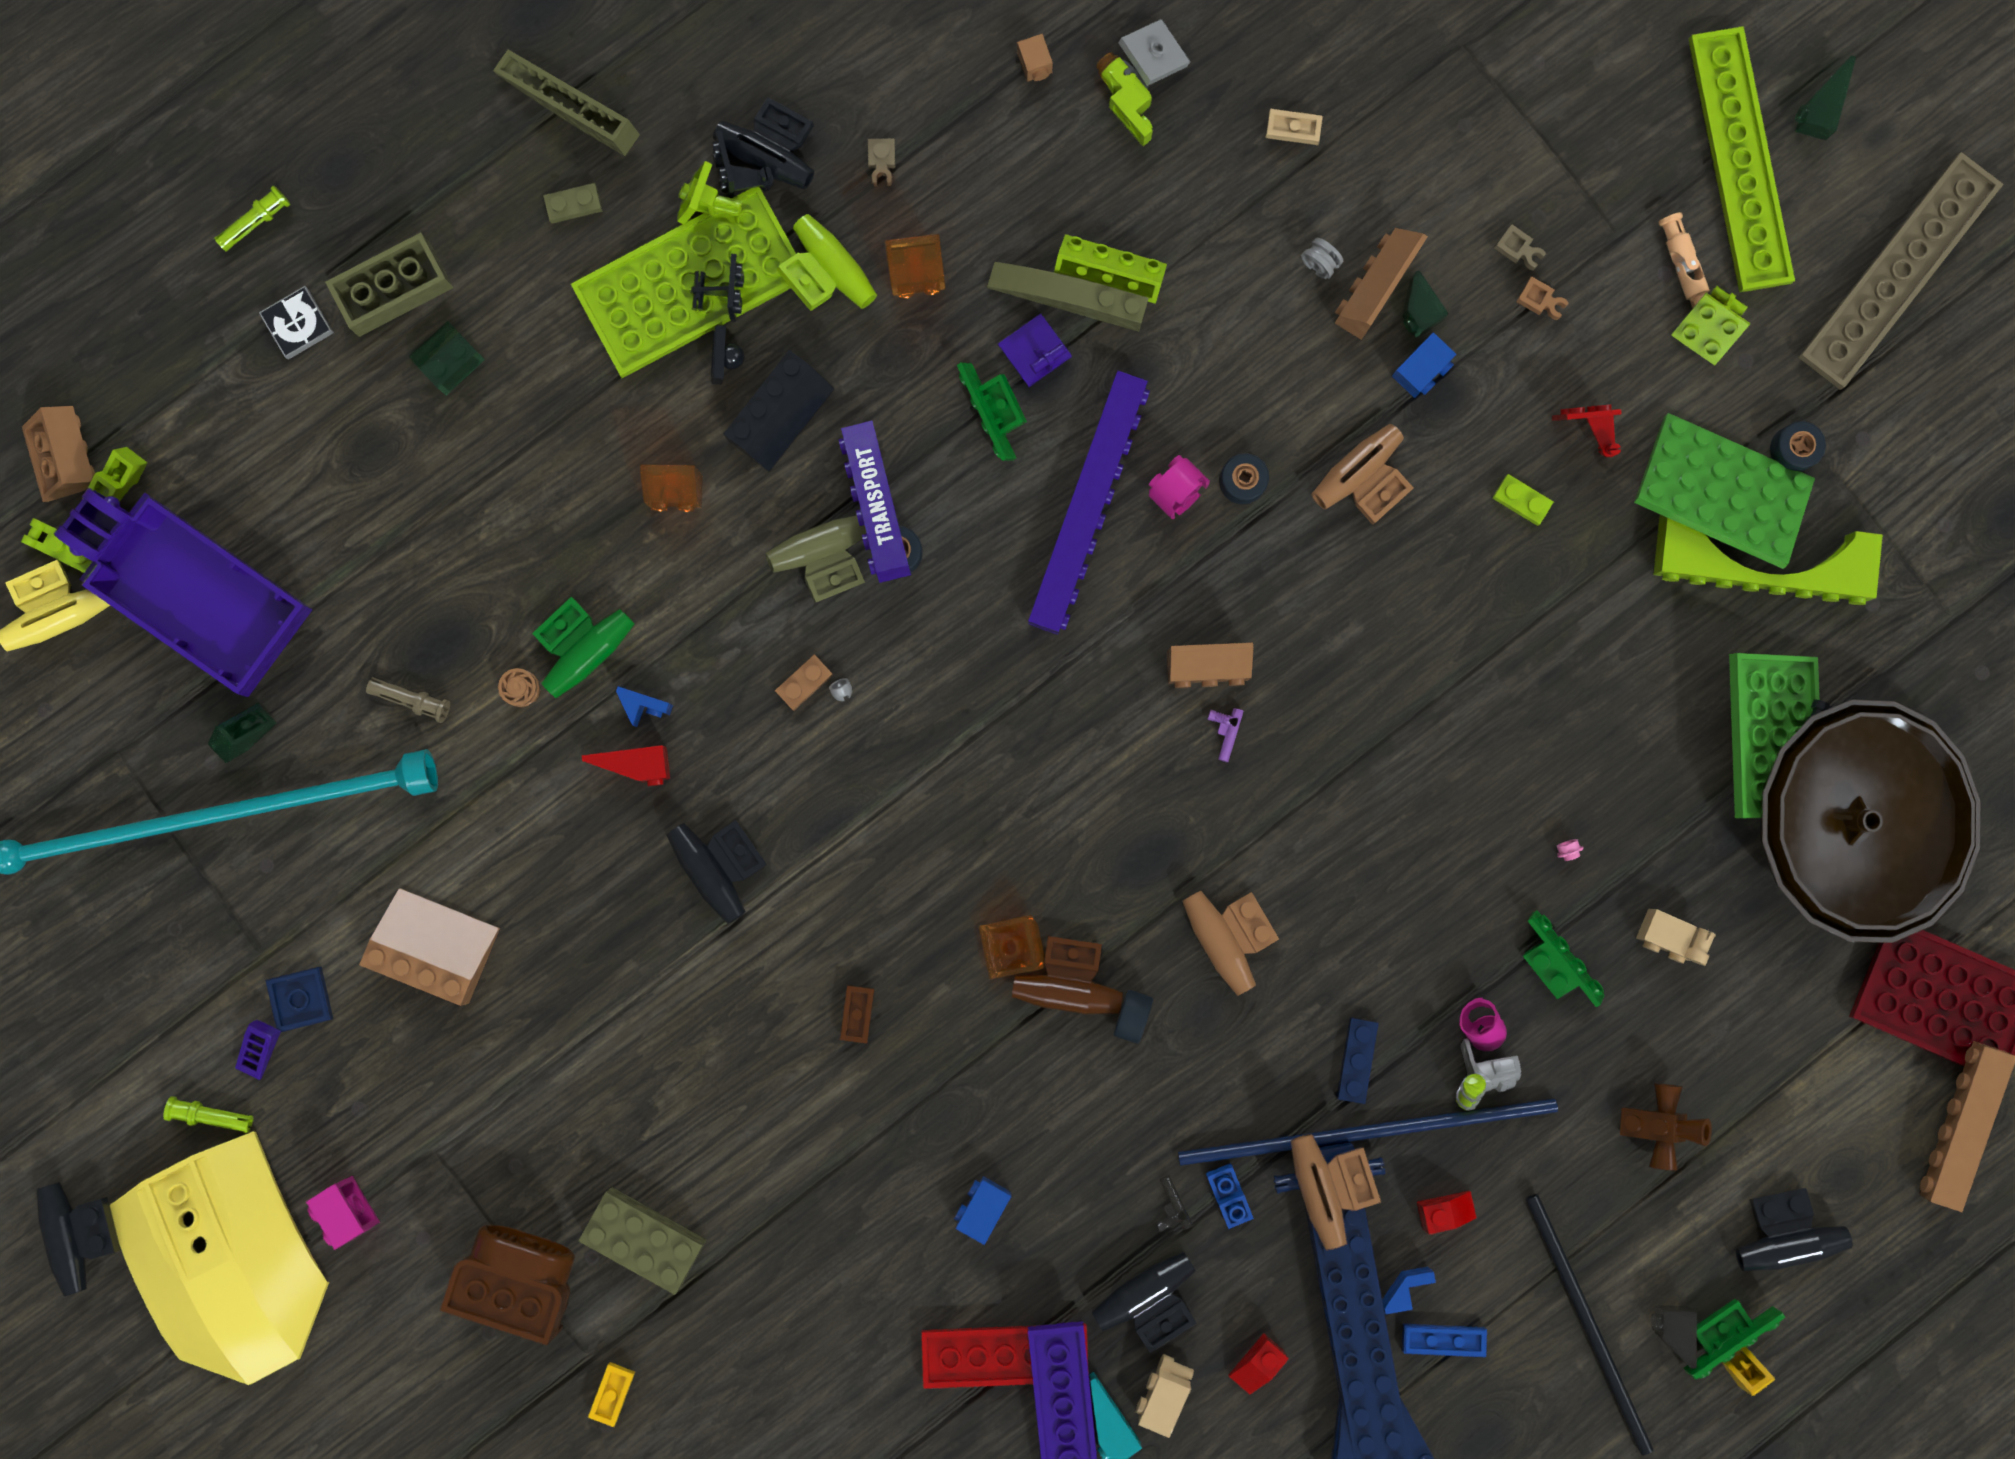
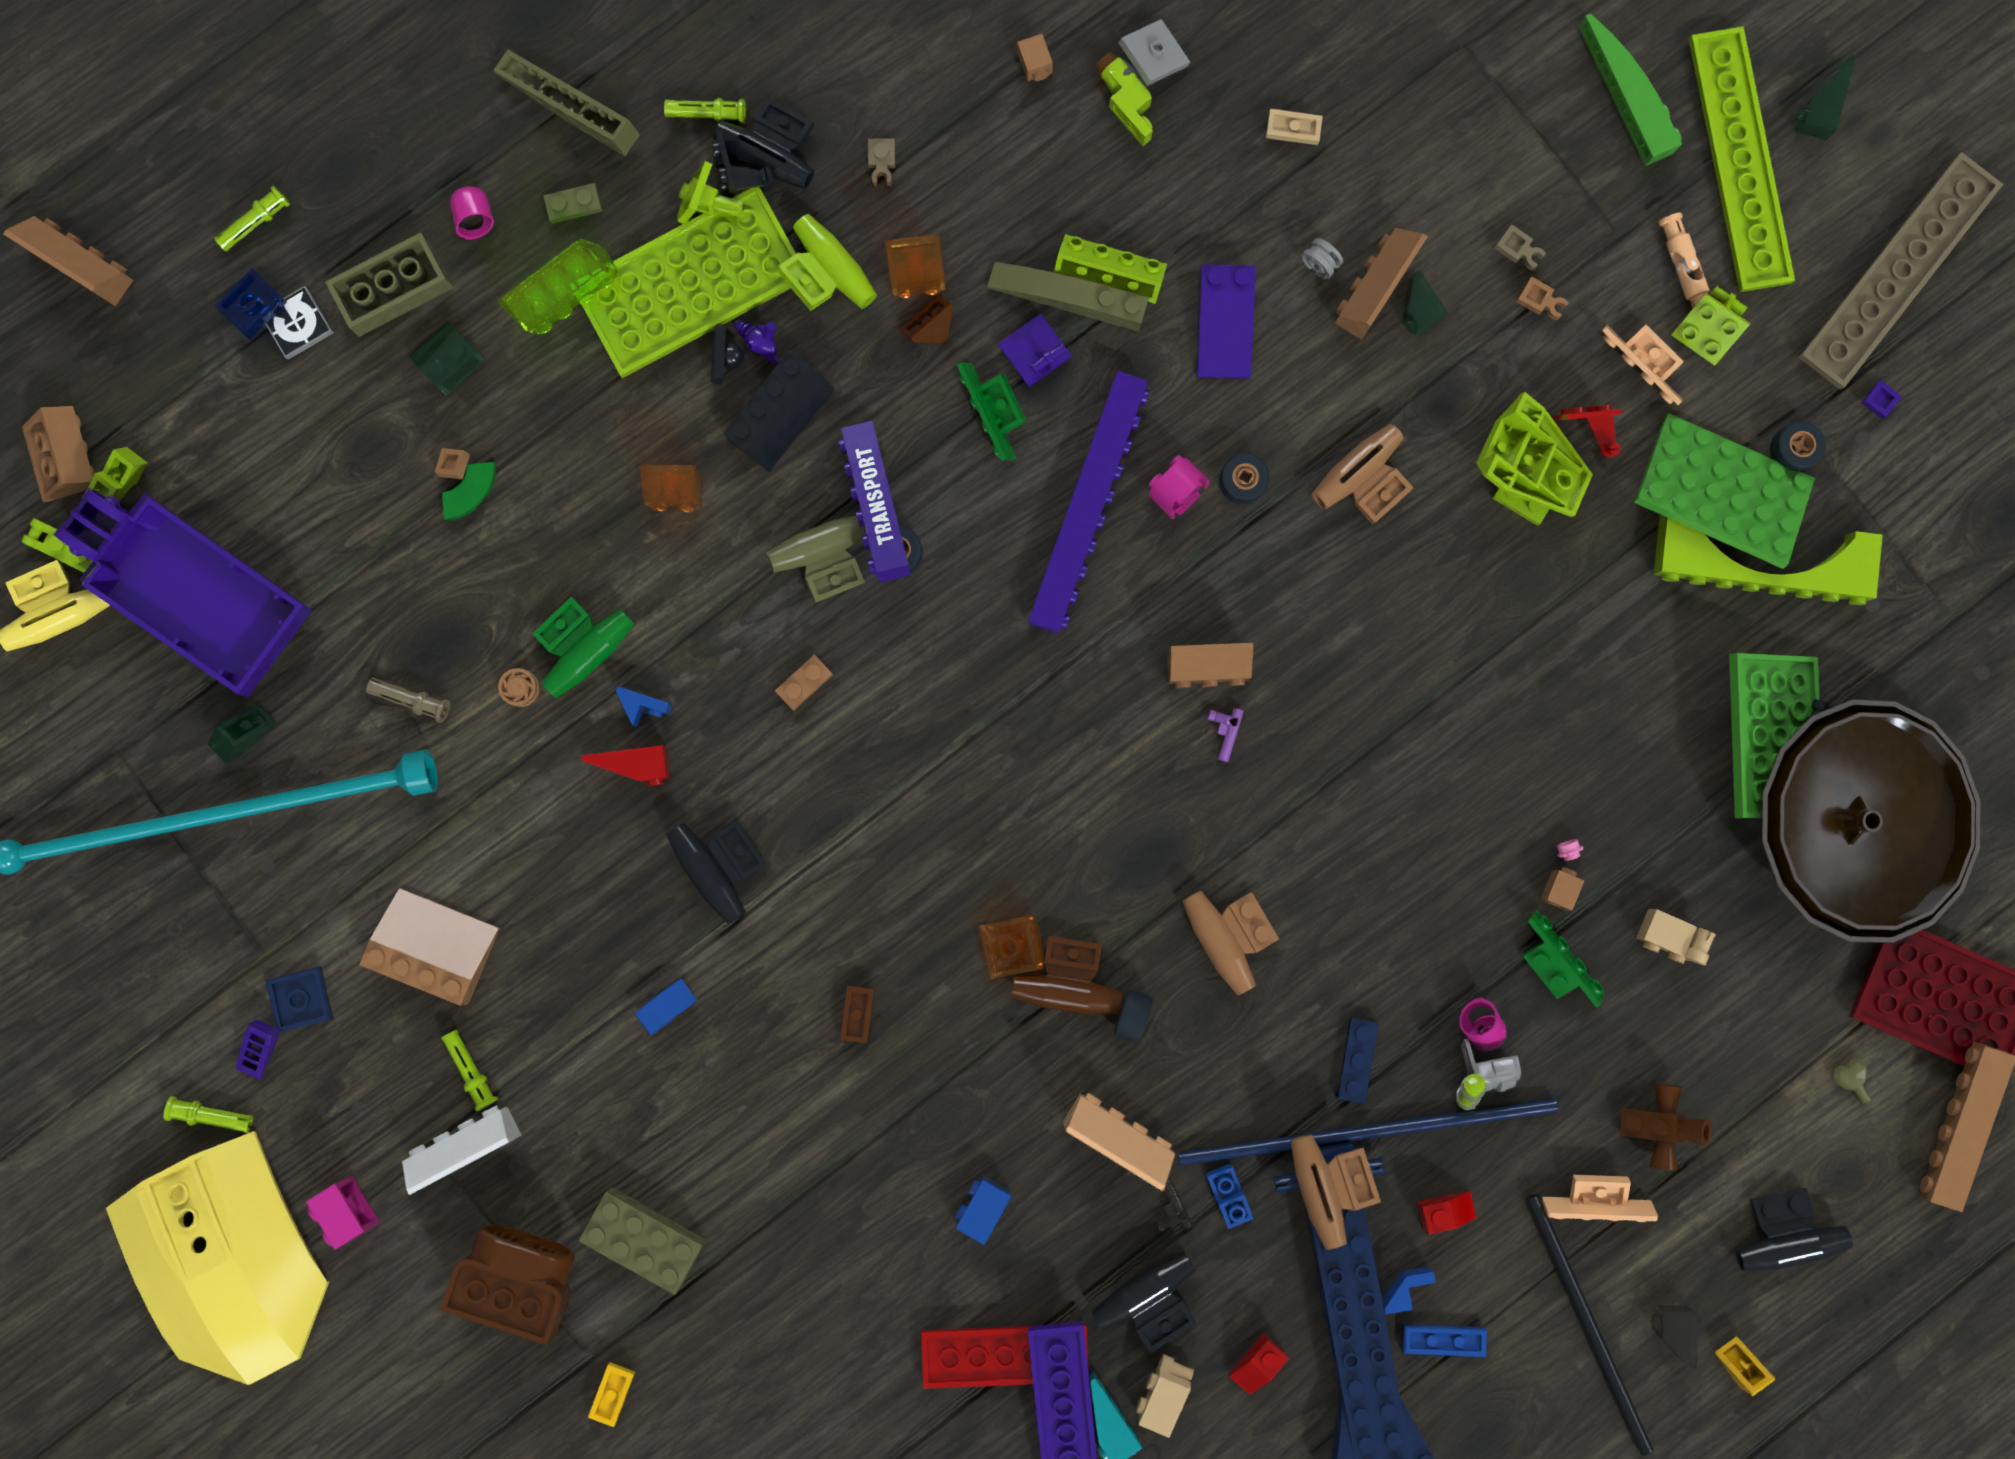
black plate [36,1182,121,1296] -> none
black plate [691,254,744,322] -> none
light grey hinge [829,678,852,701] -> none
blue brick [1392,332,1456,398] -> none
green bracket [1683,1299,1785,1380] -> none
none -> medium nougat slope [3,216,133,306]
none -> clear blue tile [215,268,287,340]
none -> white slope [402,1105,522,1195]
none -> medium nougat plate [435,448,470,479]
none -> lime pin [441,1030,498,1112]
none -> green tile [442,462,496,521]
none -> dark pink helmet [450,186,494,239]
none -> clear neon green slope [498,238,620,335]
none -> blue slope [635,979,697,1036]
none -> lime pin [664,98,746,123]
none -> dark purple piece [733,320,781,366]
none -> reddish brown slope [900,296,953,344]
none -> light nougat slope [1063,1093,1175,1191]
none -> dark purple slope [1197,264,1255,379]
none -> lime wedge [1476,392,1593,517]
none -> medium nougat brick [1540,867,1584,911]
none -> light nougat bracket [1542,1175,1658,1222]
none -> bright green slope [1578,13,1682,166]
none -> light nougat bracket [1602,324,1684,405]
none -> olive rock [1832,1057,1871,1104]
none -> dark purple plate [1861,380,1902,419]

